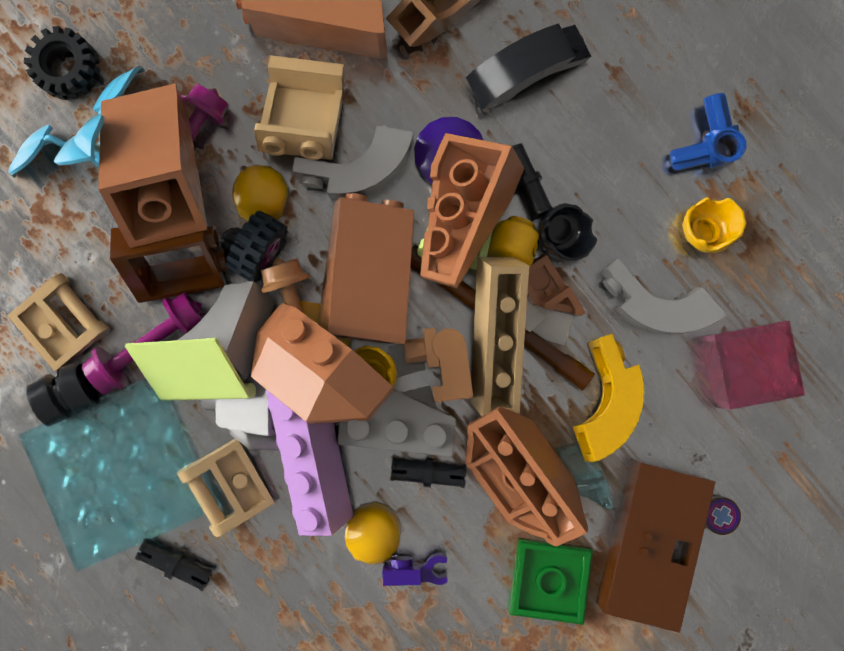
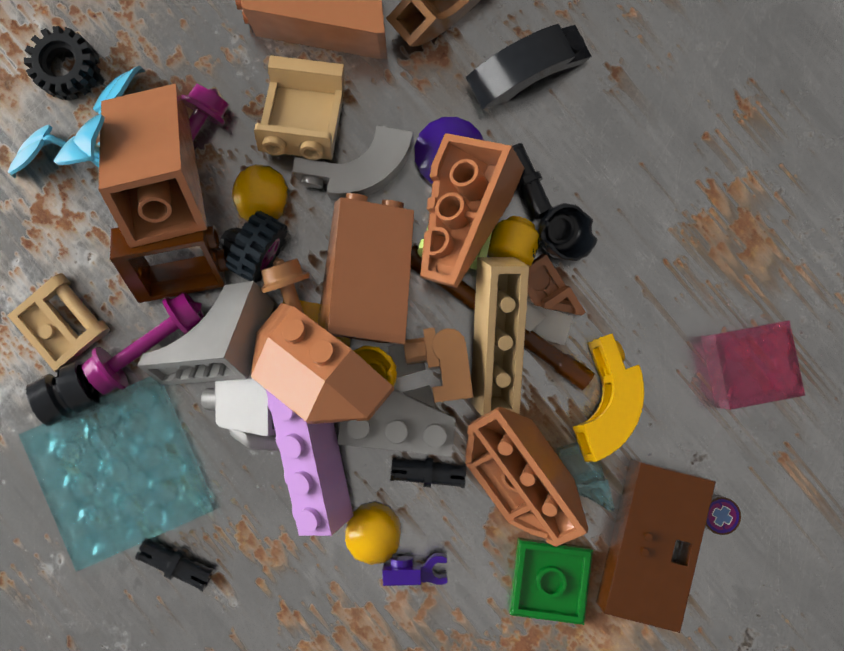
yellowish green piece [125,338,256,401] -> none
tan plate [176,439,275,538] -> none
light grey arch [600,259,727,334] -> none
blue axle [670,93,746,171] -> none
yellow hair [682,197,747,254] -> none

